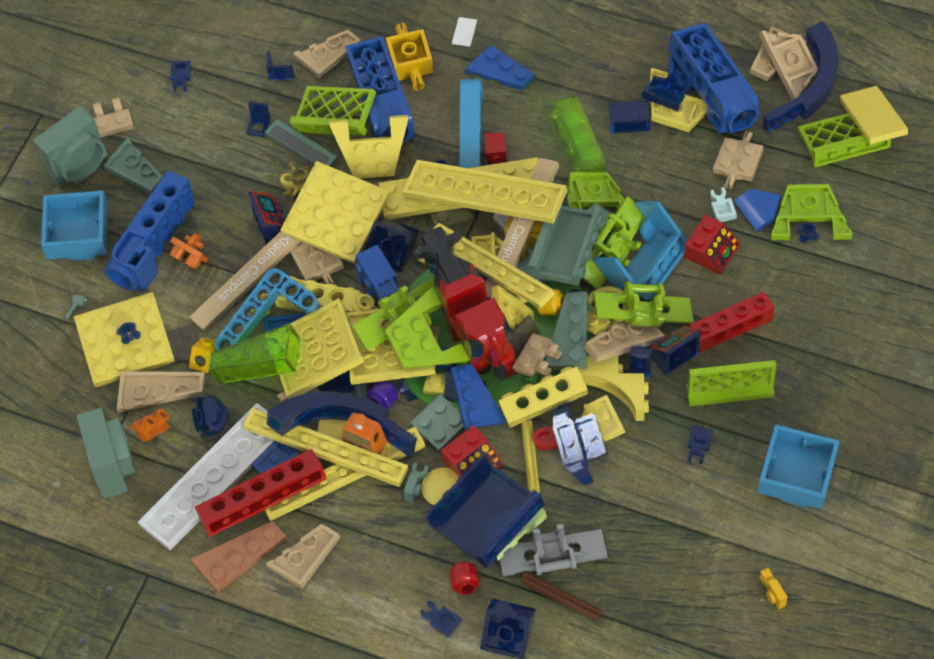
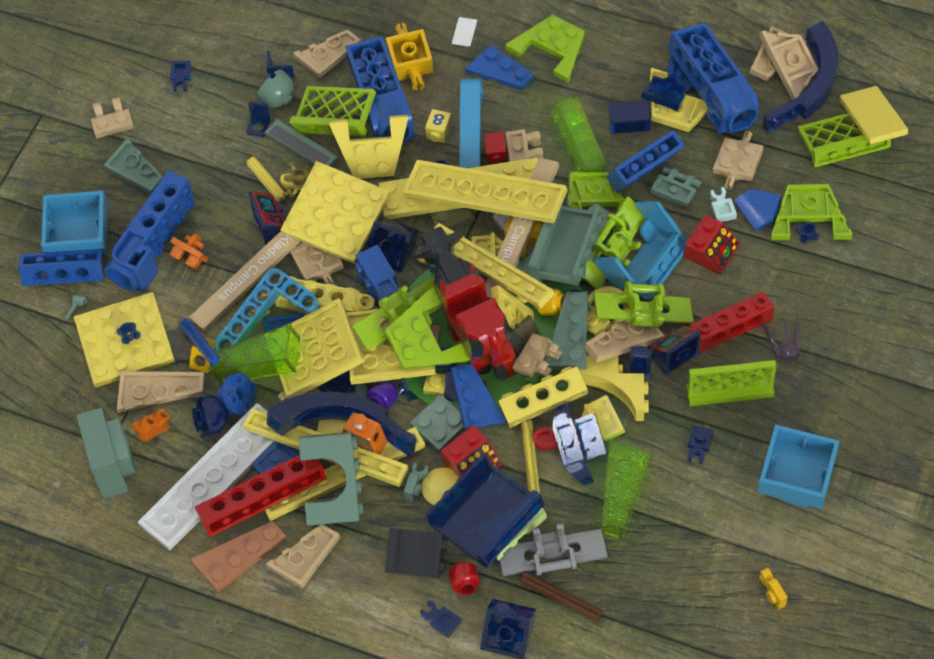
sand green container [32,106,108,189] -> none
none -> blue brick [18,249,105,286]
none -> blue axle [179,318,221,366]
none -> blue plate [217,373,257,415]
none -> light yellow axle [247,157,286,202]
none -> sand green cylinder [256,69,294,108]
none -> sand green arch [298,432,364,526]
none -> black panel [385,528,448,578]
none -> light yellow brick [425,109,452,143]
none -> lime wing [505,15,585,83]
none -> tan plate [505,129,544,162]
none -> clear neon green wedge [602,441,651,539]
none -> blue brick [606,130,685,193]
none -> sand green plate [651,166,702,208]
none -> plant [762,318,800,363]

